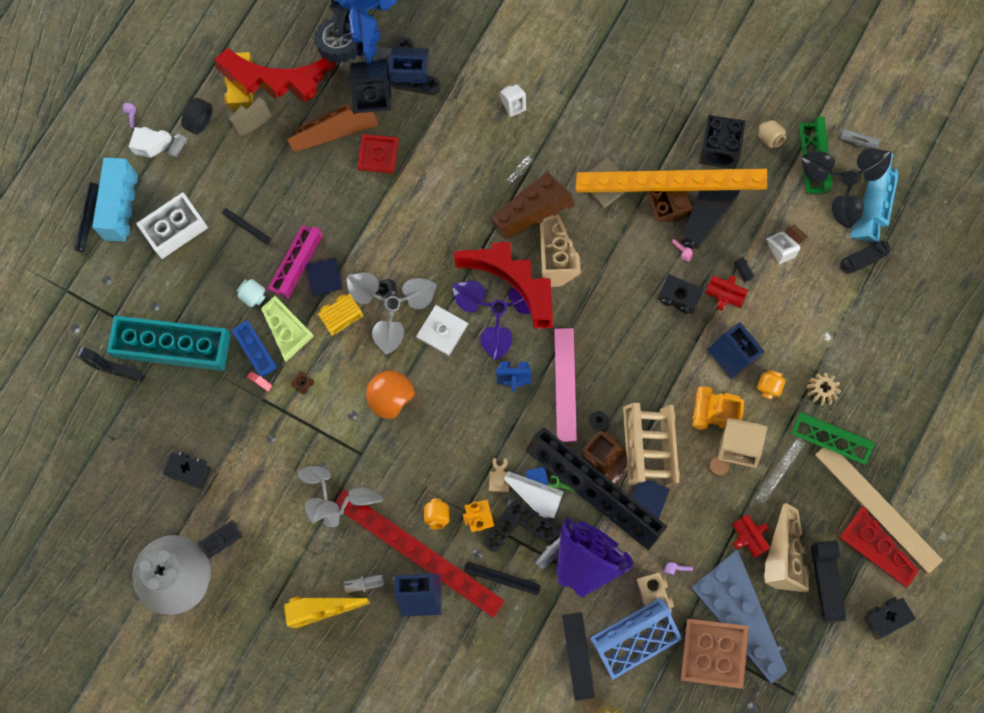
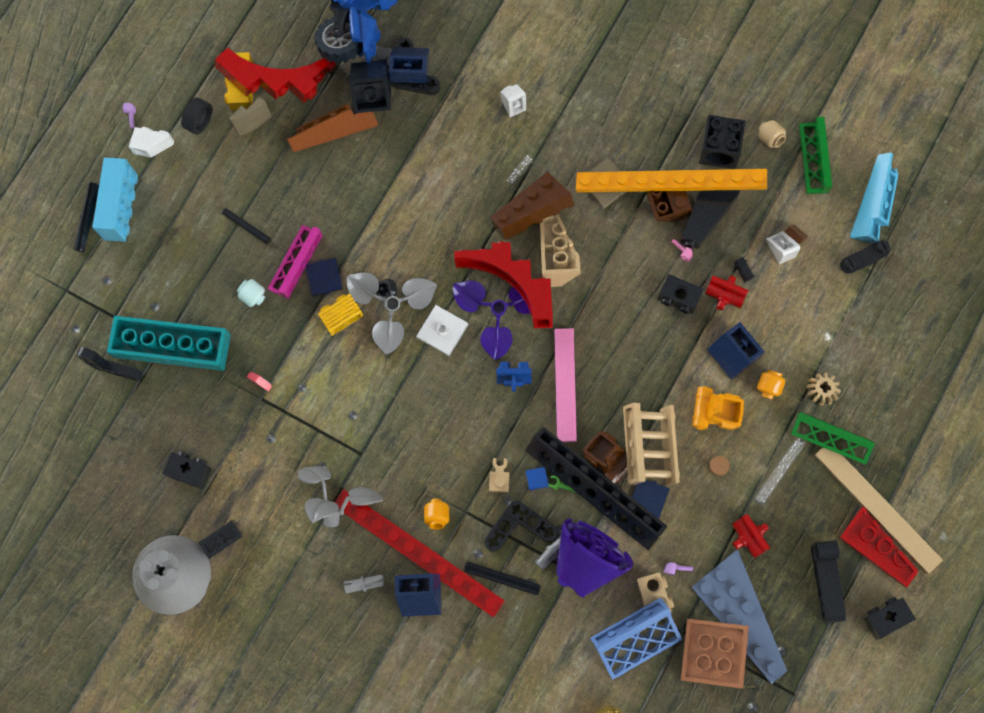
white brick [136,192,208,259] -> none
light grey pin [167,134,187,158] -> none
blue plate [232,320,278,377] -> none
yellowish green wing [261,296,314,362] -> none
yellow wedge [284,596,370,629] -> none
reddish brown plate [291,372,314,394] -> none
red plate [357,134,399,174] -> none
orange cylinder [366,370,415,419] -> none
light orange brick [463,500,494,532] -> none
white slope [504,471,564,518] -> none
black slope [562,612,595,701] -> none
black plate [589,411,609,431] -> none
tan slope [718,418,768,468] -> none
tan wedge [764,503,809,592] -> none
black plant [801,148,892,228] -> none
light grey pin [840,128,880,149] -> none

